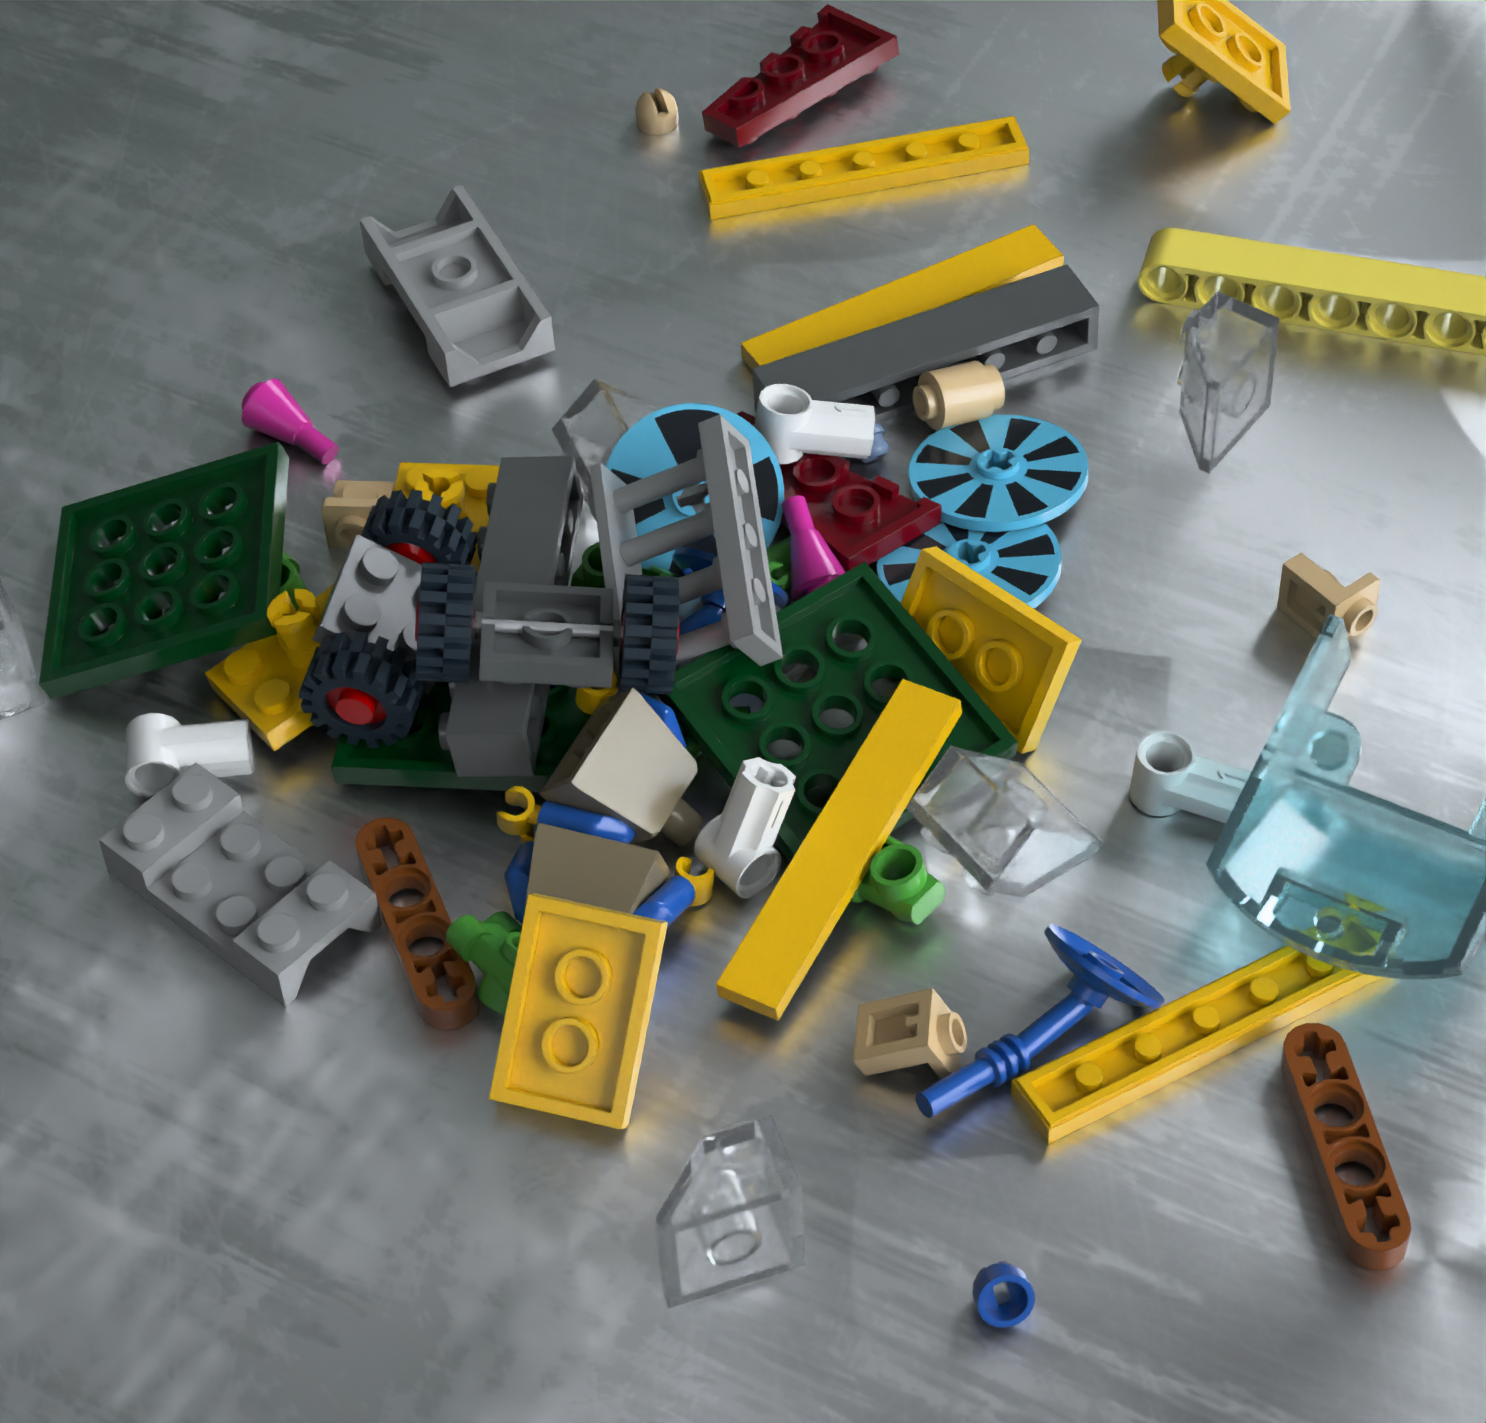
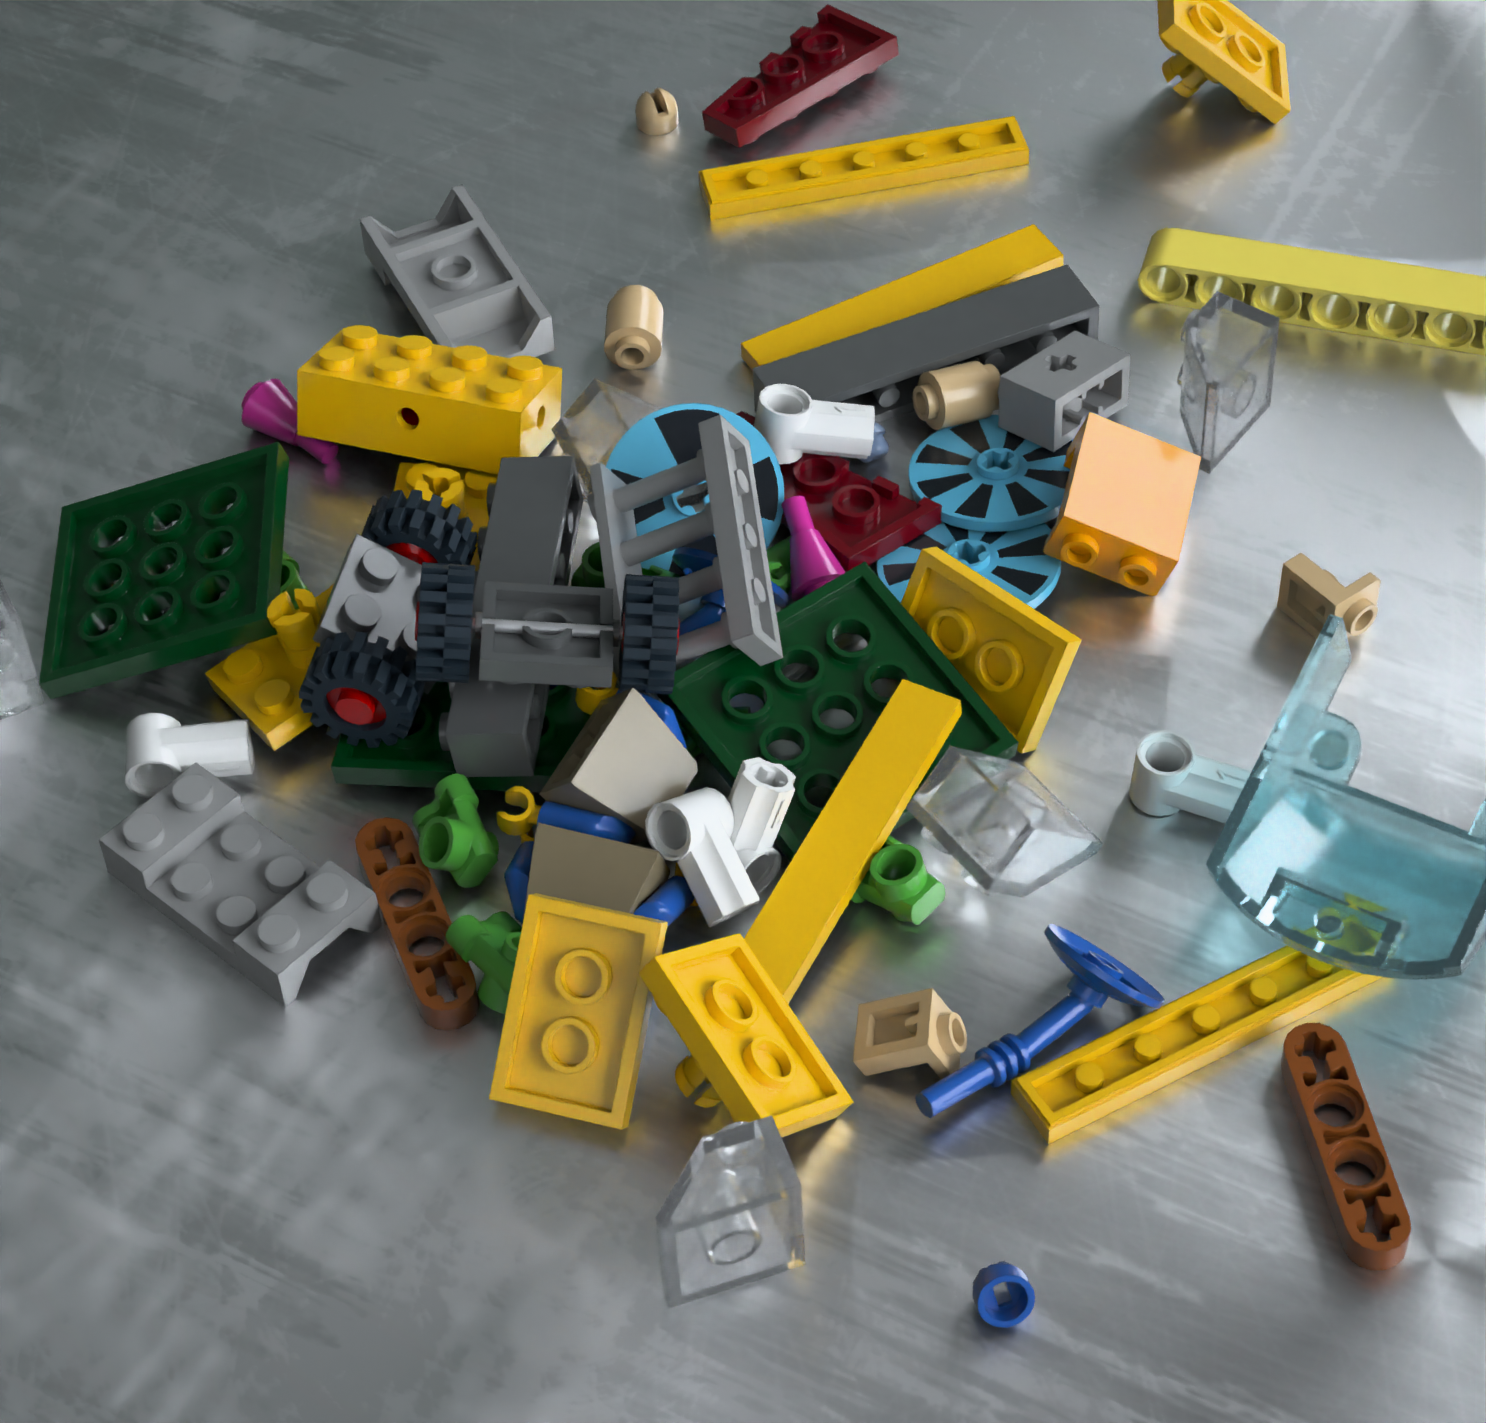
tan bracket [321,480,395,548] -> none
none -> yellow brick [297,325,562,474]
none -> bright green plate [412,774,499,888]
none -> tan brick [604,285,664,370]
none -> yellow plate [638,933,854,1148]
none -> white piece [645,787,760,927]
none -> light grey brick [998,331,1131,452]
none -> panel [1043,412,1201,596]

